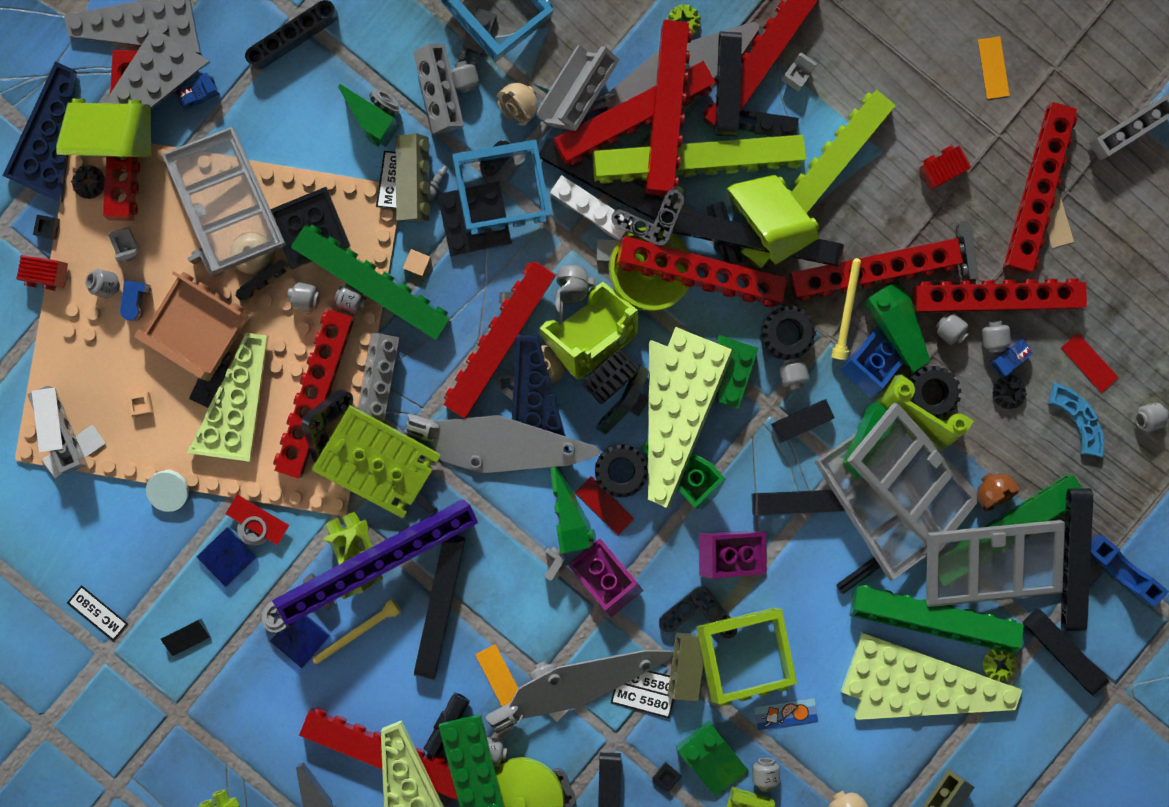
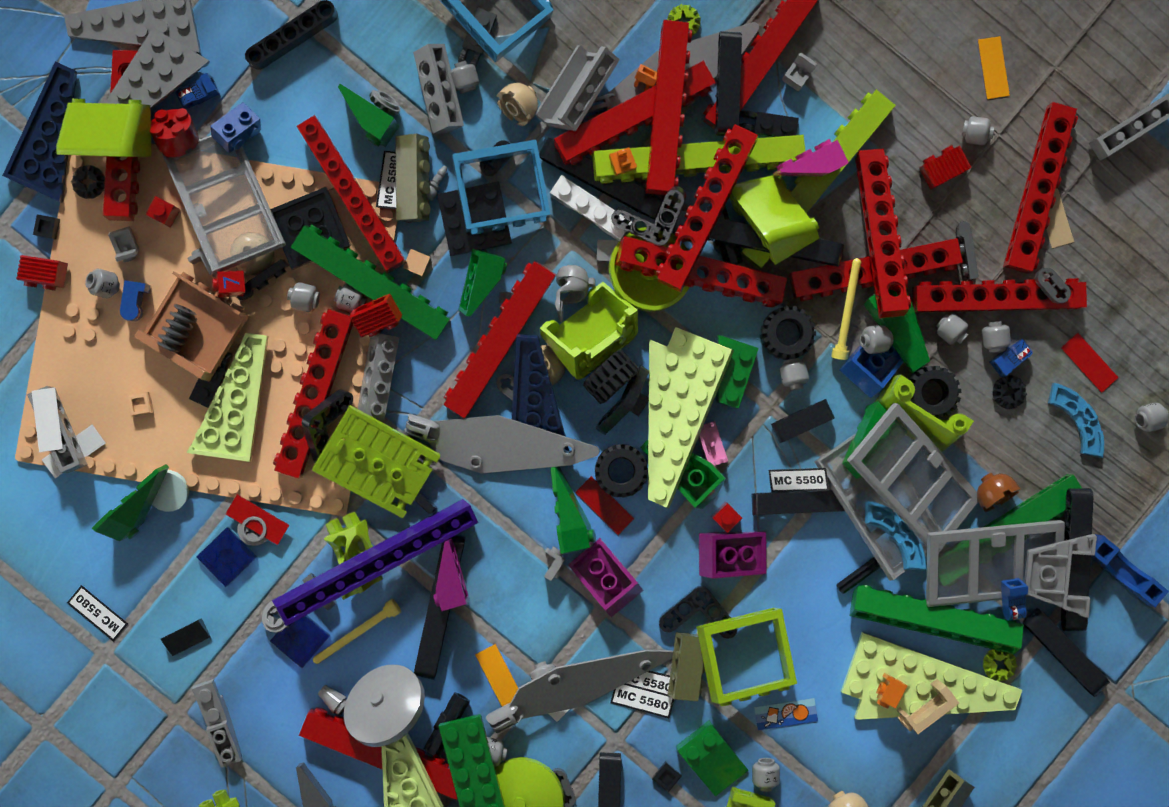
none -> green wedge [92,464,169,541]
none -> red brick [145,196,180,228]
none -> red brick [150,108,199,157]
none -> dark grey piece [157,304,197,353]
none -> light grey slope [192,679,242,768]
none -> blue brick [210,102,261,153]
none -> red brick [212,271,245,297]
none -> red brick [297,115,407,273]
none -> light grey cone [318,685,347,715]
none -> light grey dish [344,665,425,747]
none -> red brick [349,294,402,337]
none -> magenta slope [433,538,470,611]
none -> green slope [458,249,507,317]
none -> orange tile [609,147,637,176]
none -> orange tile [634,64,657,91]
none -> red brick [656,124,758,293]
none -> bright pink hinge [698,421,728,466]
none -> red brick [710,502,742,533]
none -> sticker [768,468,829,492]
none -> dark pink slope [773,139,849,177]
none -> red brick [855,148,911,318]
none -> light grey head [860,325,893,354]
none -> dark azure tile [865,501,927,571]
none -> orange brick [876,673,907,709]
none -> tan panel [897,679,959,734]
none -> light grey head [962,116,994,145]
none -> blue leg [1001,578,1028,621]
none -> light grey wing [1024,534,1097,618]
none -> dark grey beam [1035,268,1071,304]

